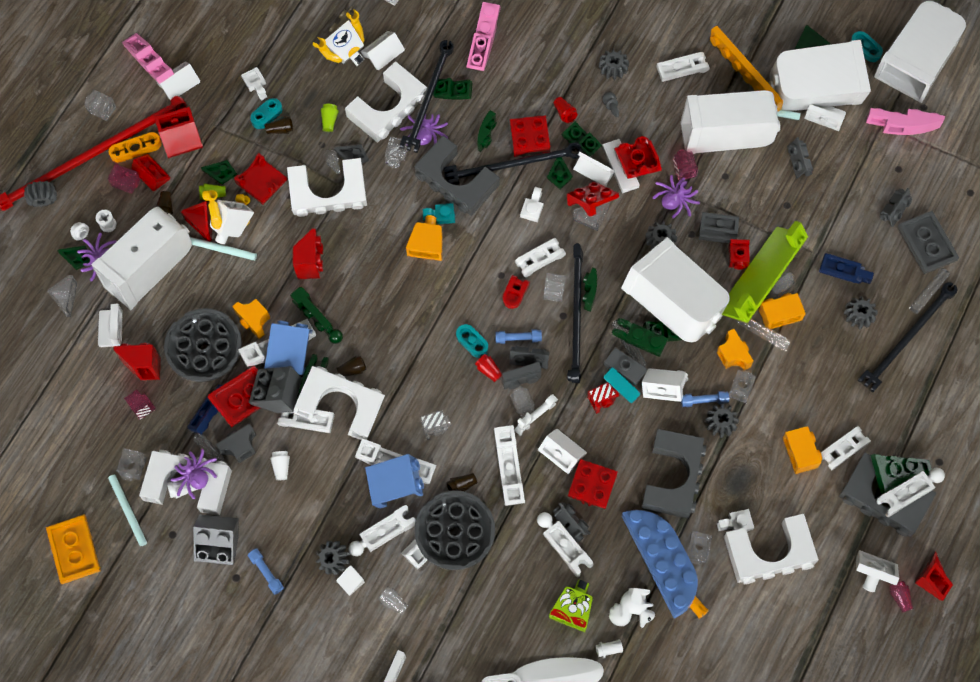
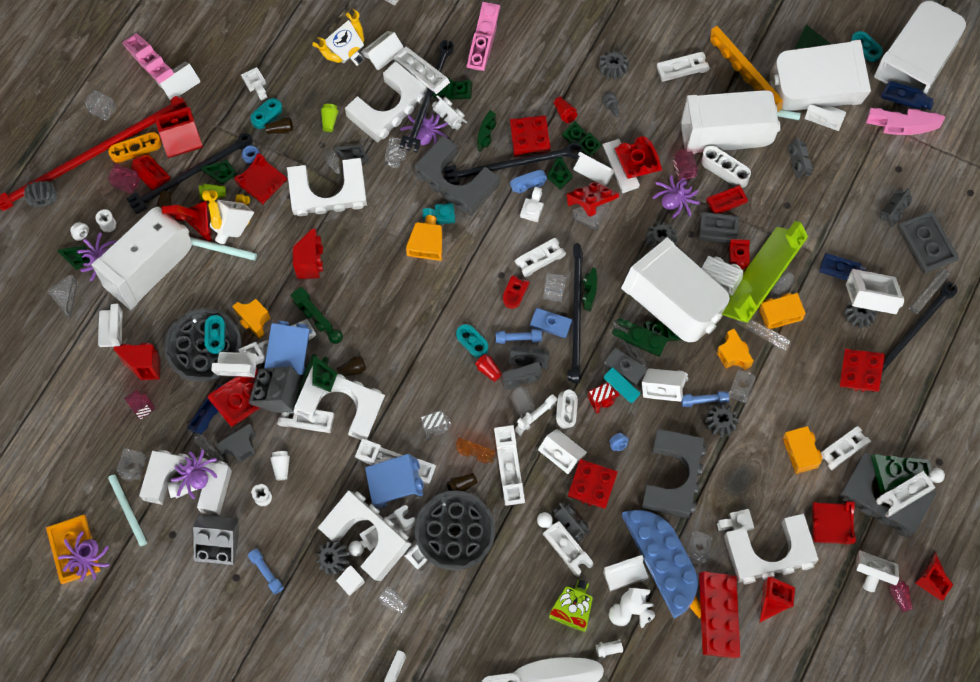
none -> medium lavender animal [58,531,110,581]
none -> black hinge [127,133,253,214]
none -> red plate [162,205,200,221]
none -> teal plate [204,315,226,354]
none -> white panel [211,352,257,377]
none -> medium blue plate [242,146,260,164]
none -> white bush [251,484,272,506]
none -> dark green piece [312,356,338,392]
none -> white arch [318,491,412,581]
none -> white plate [393,47,450,94]
none -> white hinge [432,95,467,130]
none -> clear orange plate [456,437,495,464]
none -> medium blue plate [510,170,547,193]
none -> medium blue plate [530,308,572,338]
none -> white plate [556,390,578,429]
none -> white panel [603,555,648,592]
none -> medium blue plate [609,433,629,451]
none -> red plate [699,571,741,659]
none -> white beam [701,146,751,188]
none -> white brick [701,256,743,296]
none -> red plate [706,185,748,214]
none -> red slope [759,577,795,623]
none -> red piece [812,501,856,544]
none -> red piece [840,349,885,392]
none -> white window [846,269,904,314]
none -> dark blue hinge [881,81,934,110]

